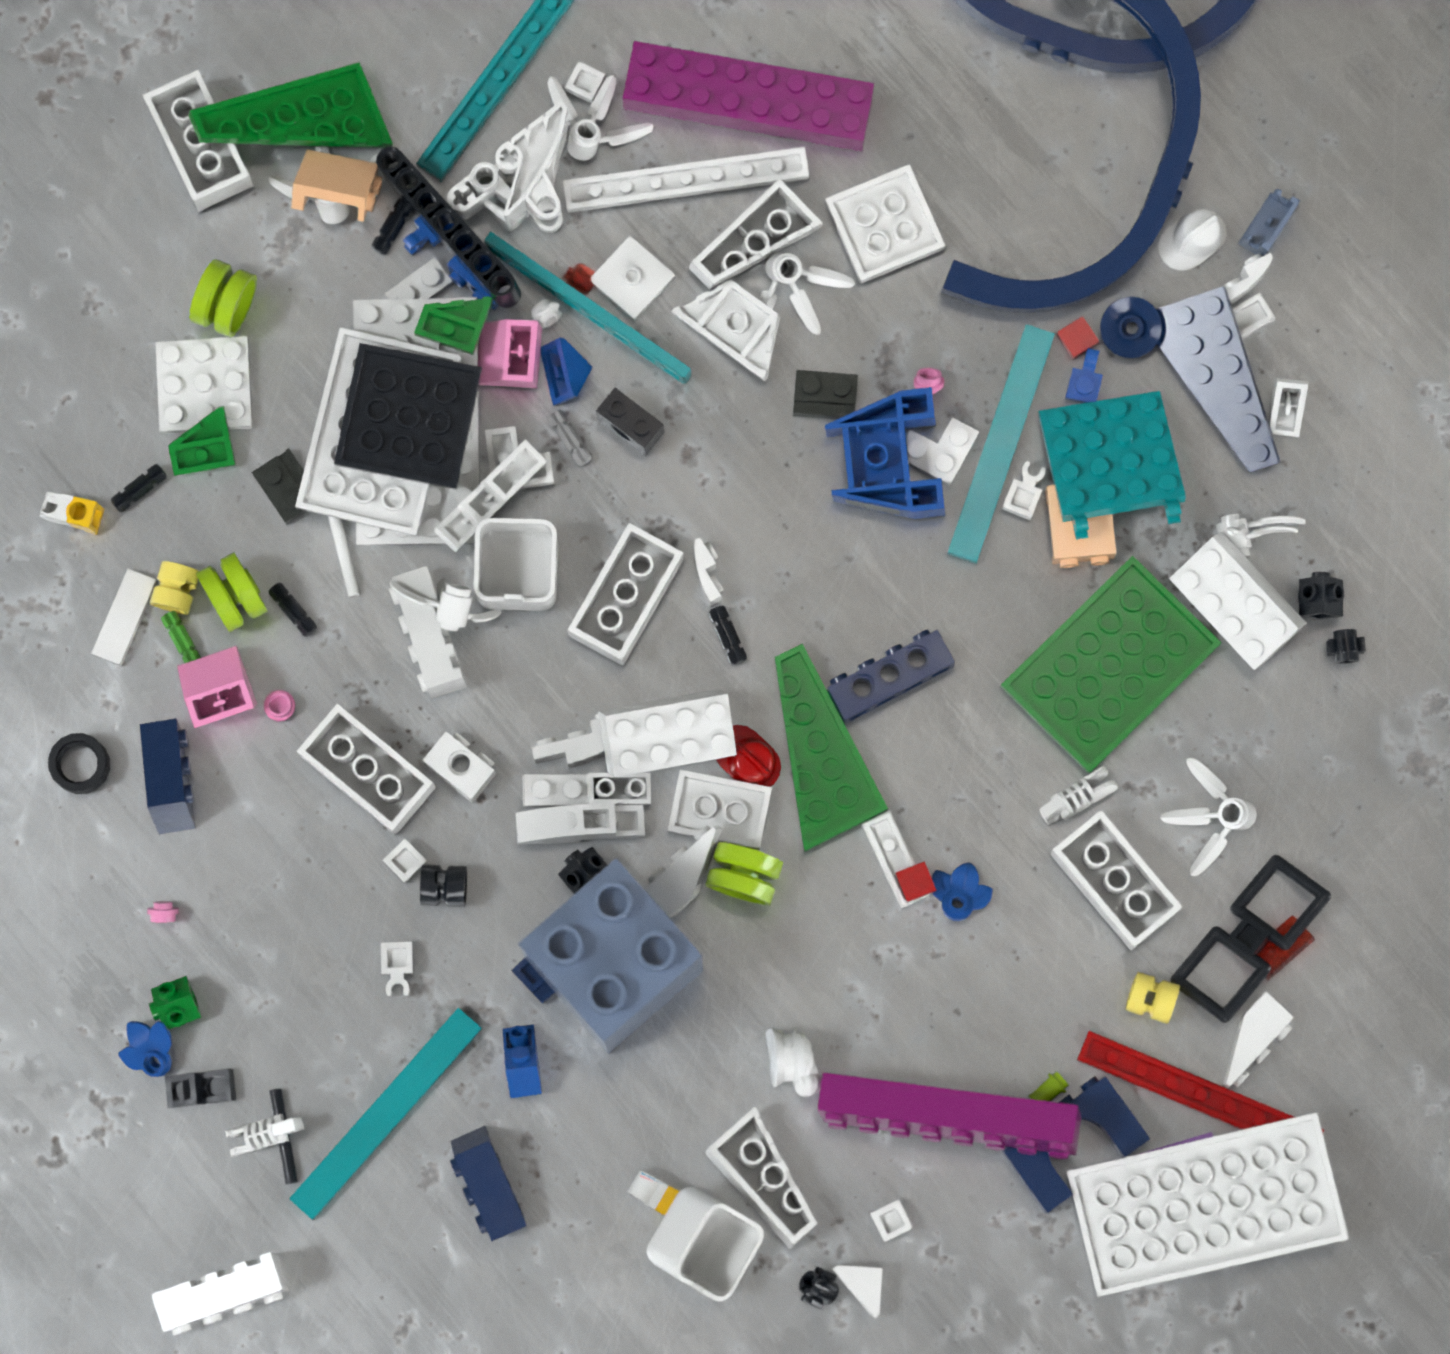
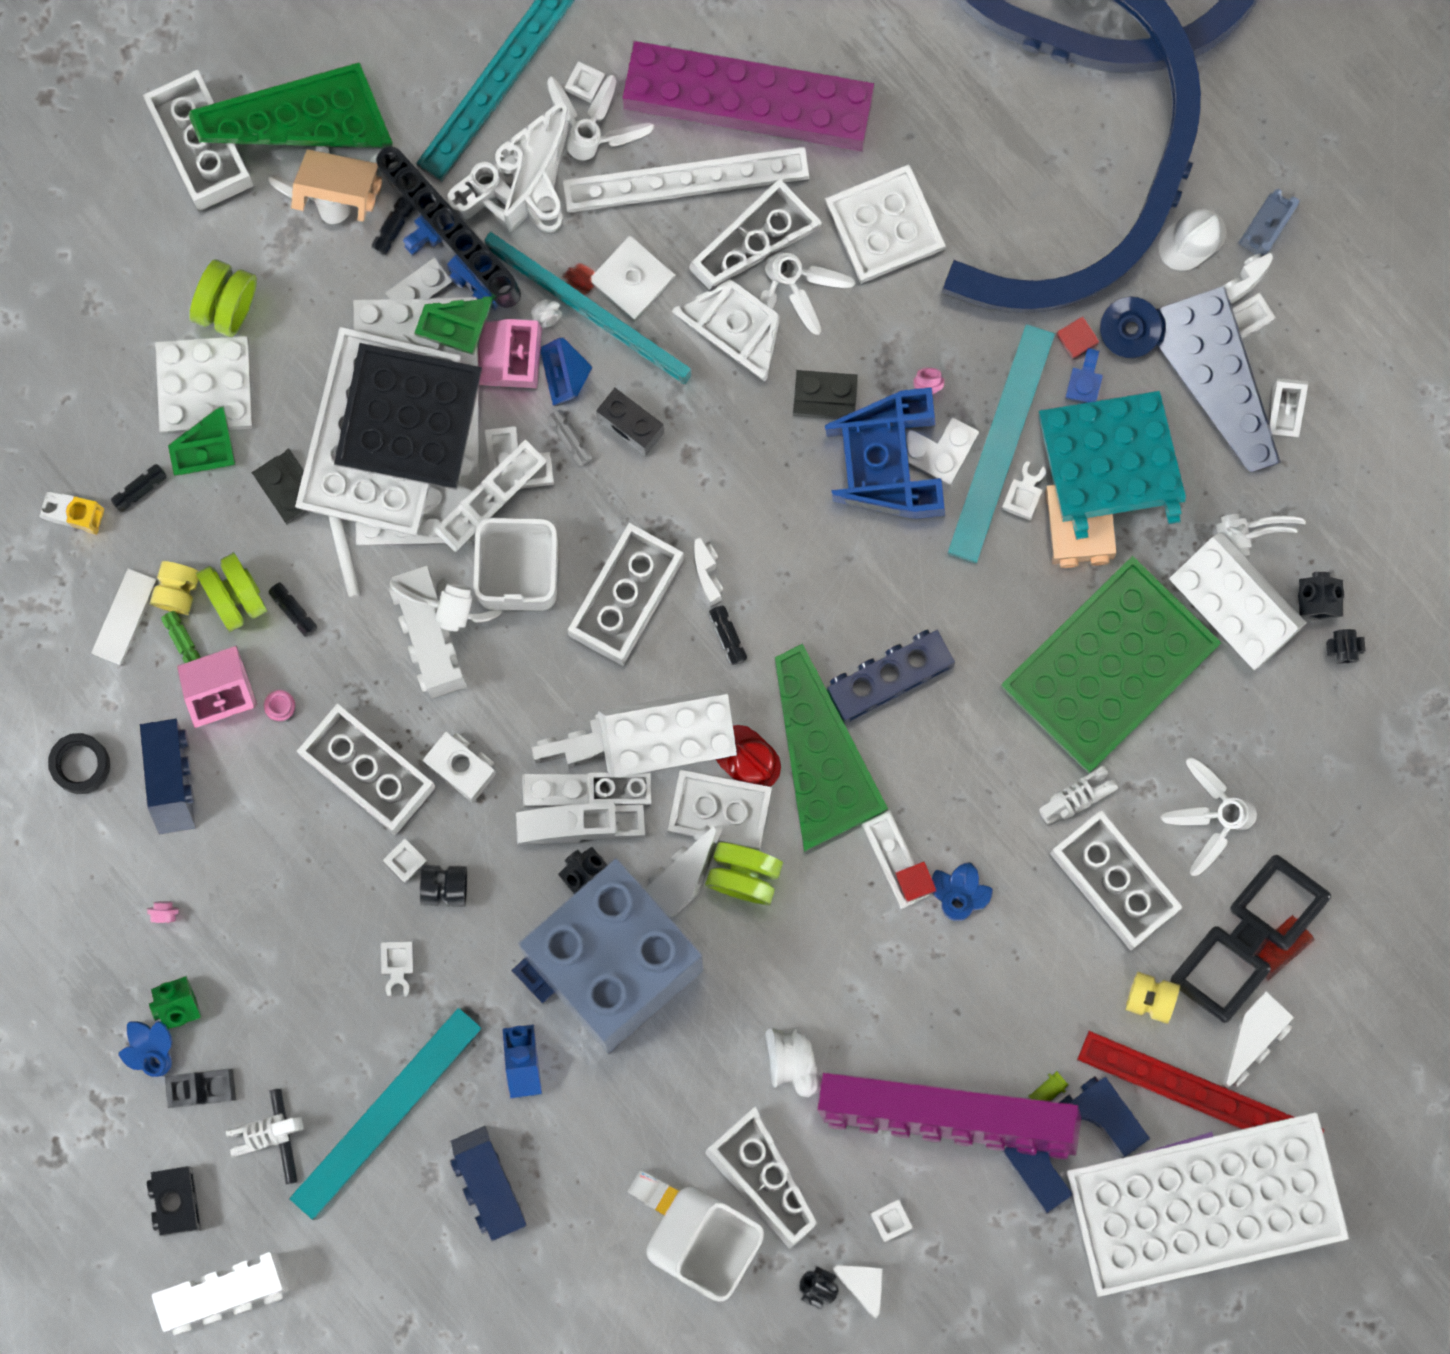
none -> black brick [147,1166,202,1237]

